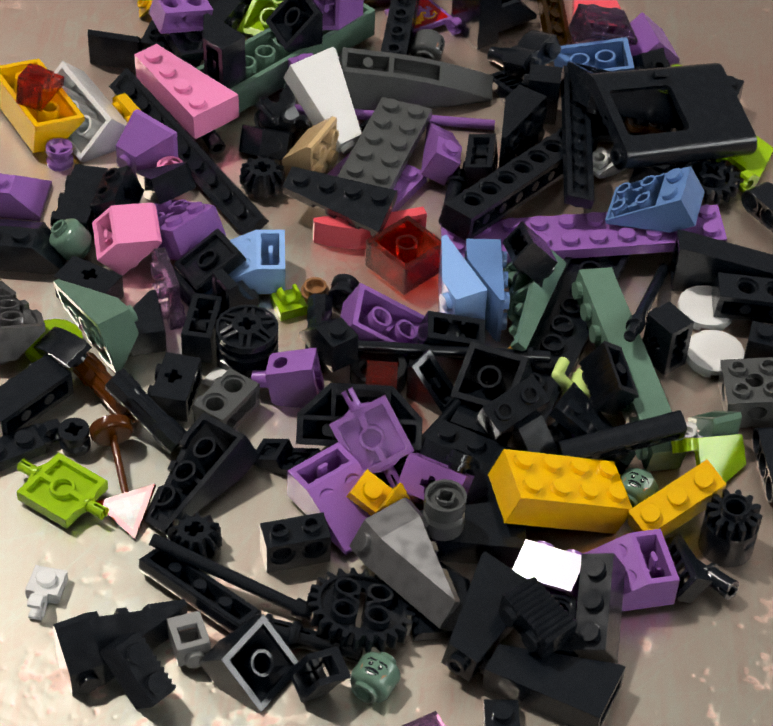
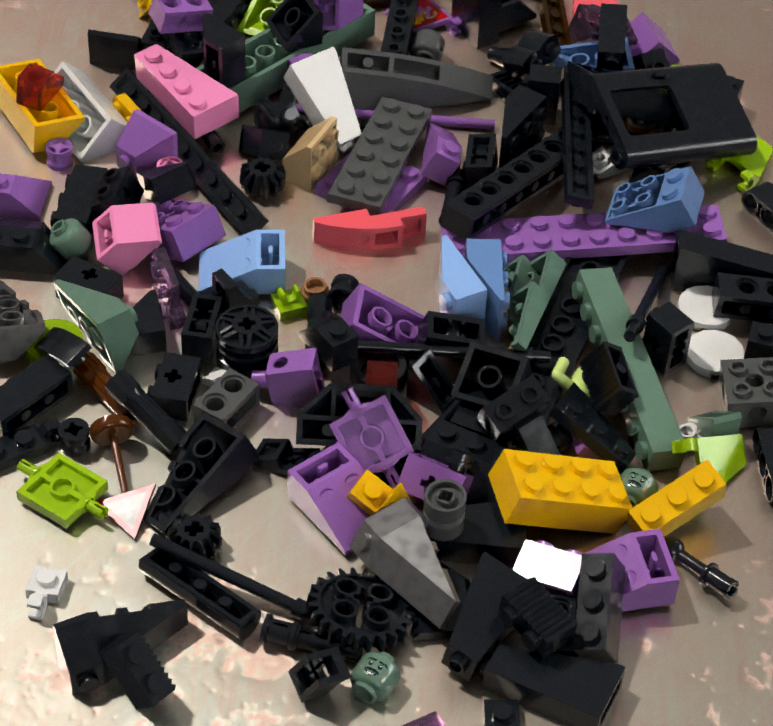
light grey brick [167,611,211,669] -> none
black plate [174,228,246,294] -> none
black slope [199,614,299,713] -> none
black brick [260,512,331,573] -> none
black wing [282,166,398,239] -> none
clear red brick [365,215,441,295] -> none
black brick [502,222,558,284] -> none
black brick [558,410,687,460] -> none
black slope [666,533,713,603] -> none
black gear [684,159,741,204] -> none
black gear [698,489,762,567] -> none
none -> black slope [596,3,627,70]

